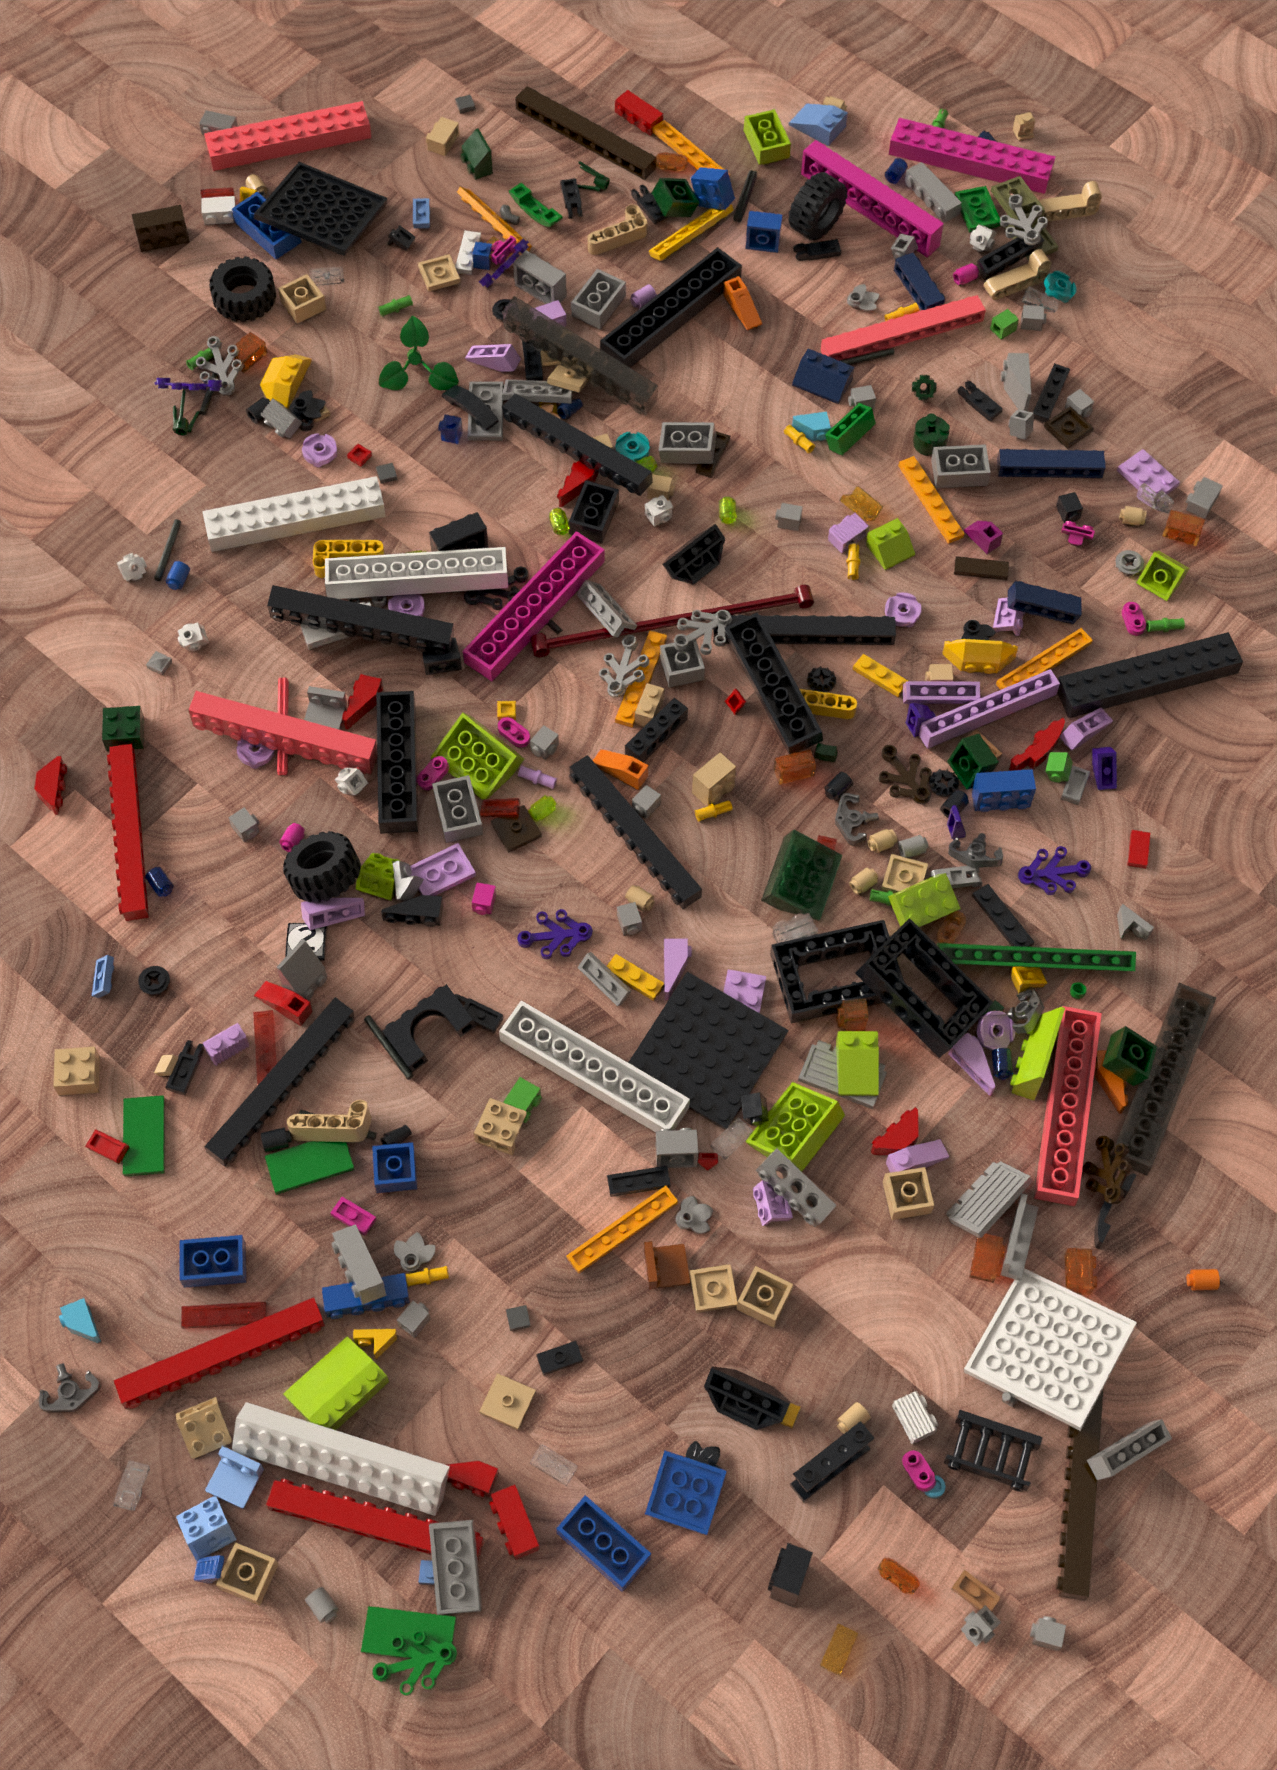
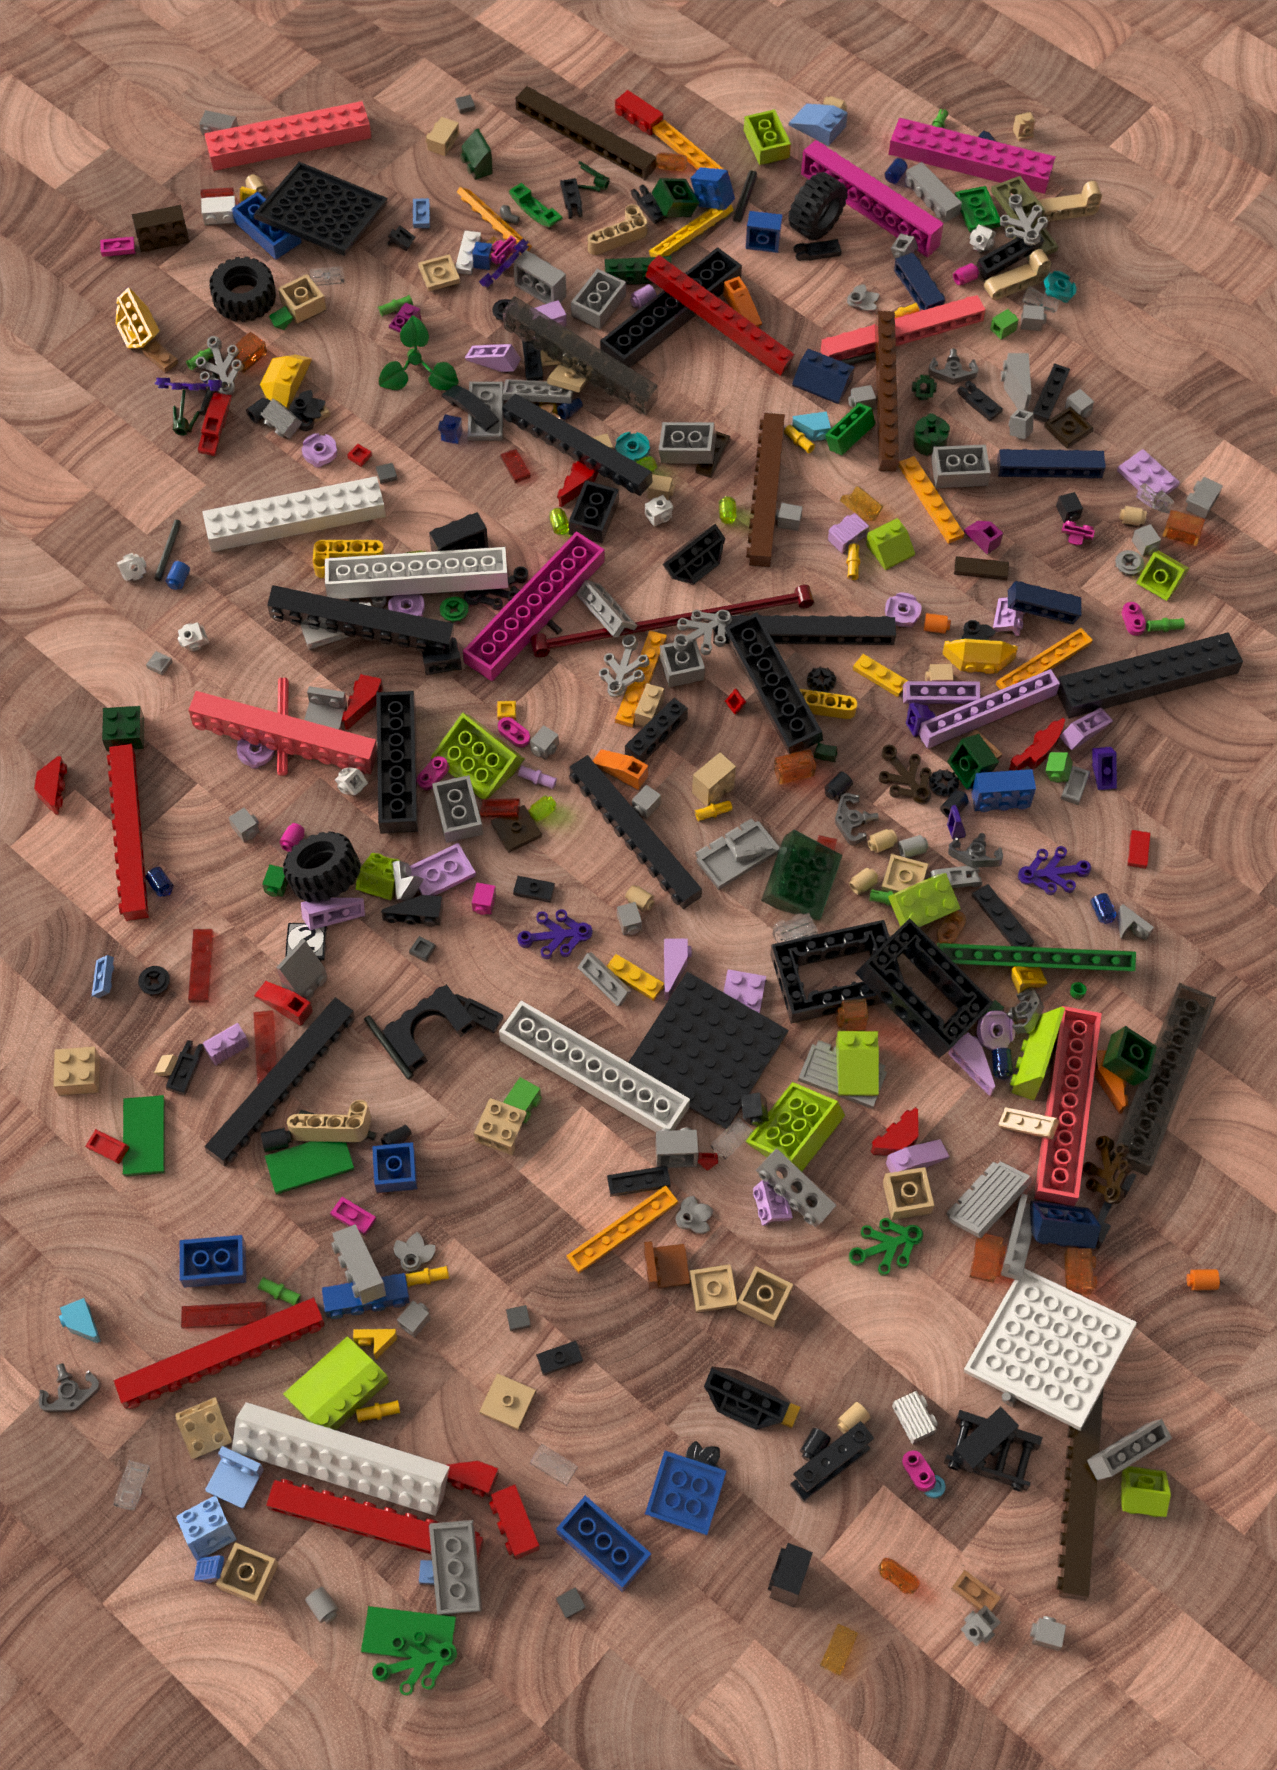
none -> dark pink plate [100,236,135,257]
none -> yellow wedge [116,288,160,349]
none -> medium nougat plate [142,340,178,373]
none -> clear red tile [188,929,214,1003]
none -> red slope [198,392,232,456]
none -> bright green pin [258,1277,301,1306]
none -> green brick [262,864,288,897]
none -> green slope [269,306,294,330]
none -> yellow pin [356,1400,400,1423]
none -> magenta slope [388,303,422,333]
none -> dark grey tile [409,936,436,962]
none -> green gear [440,597,469,623]
none -> clear red tile [500,449,531,483]
none -> black plate [513,876,555,903]
none -> dark grey tile [556,1588,586,1619]
none -> dark green brick [604,256,672,285]
none -> red brick [646,254,795,376]
none -> light grey hinge [695,819,781,890]
none -> light grey piece [725,837,773,862]
none -> reddish brown brick [746,413,785,567]
none -> black brick [800,1428,831,1462]
none -> green plant [849,1218,923,1276]
none -> reddish brown brick [875,311,899,471]
none -> orange brick [923,613,951,634]
none -> flat silver piece [928,348,979,384]
none -> black brick [952,1406,1019,1473]
none -> tile [998,1107,1059,1139]
none -> dark blue slope [1030,1200,1101,1249]
none -> clear blue brick [1090,893,1117,924]
none -> lime slope [1121,1466,1171,1517]
none -> light grey brick [1132,524,1161,556]

